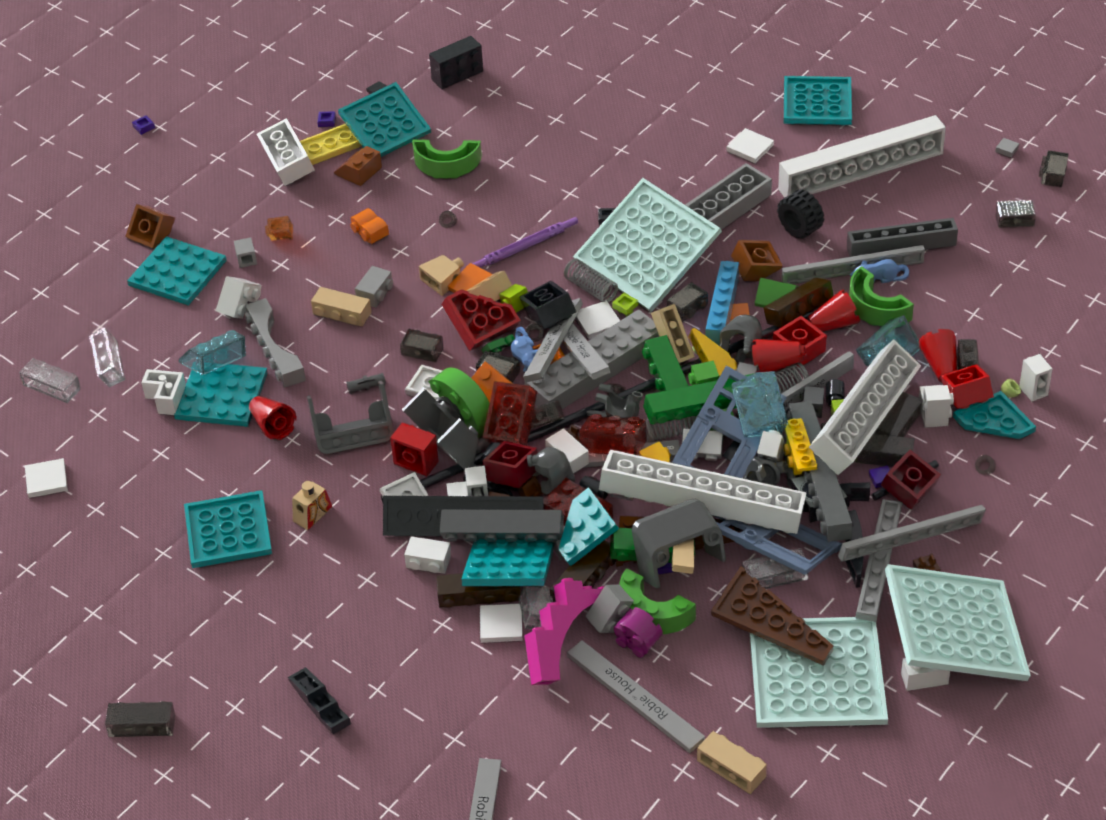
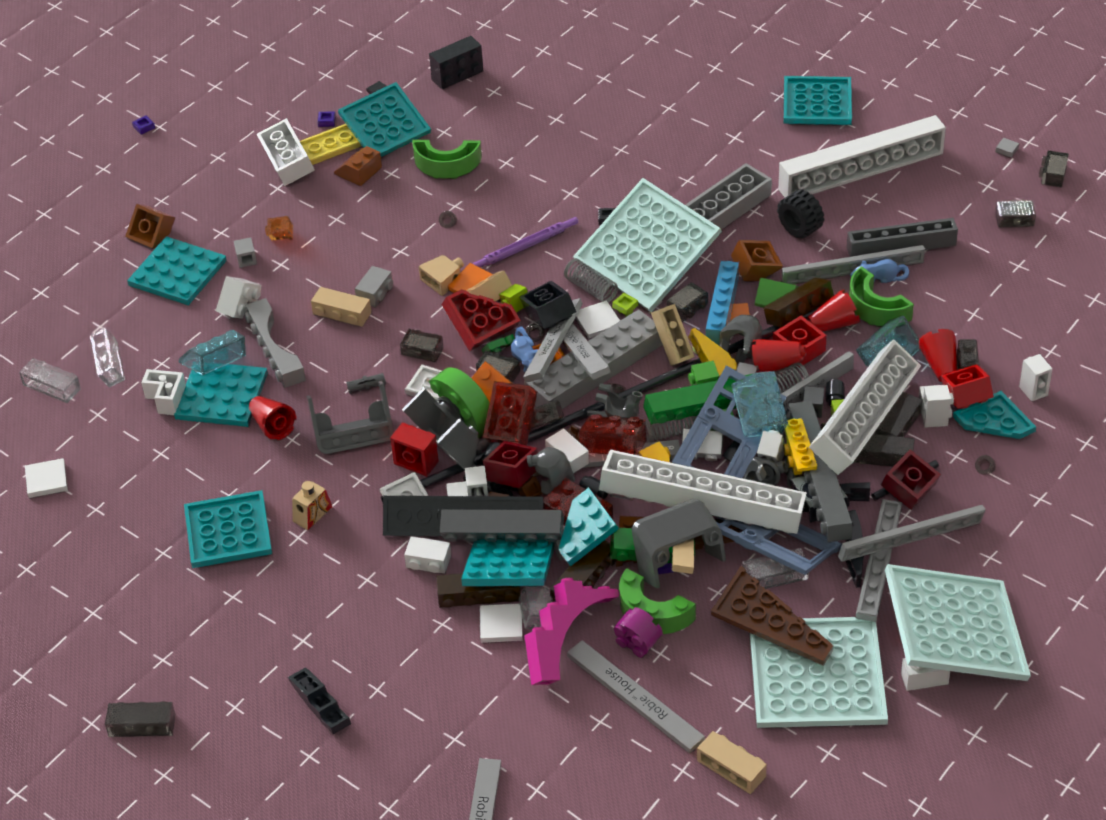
orange brick [350,208,389,244] -> none
light grey brick [585,585,634,633] -> none
green brick [642,335,688,392] -> none
white tile [727,128,774,163] -> none
dark purple tile [869,466,890,488] -> none
reddish brown tile [913,553,941,572] -> none
yellowish green piece [1001,379,1021,397] -> none

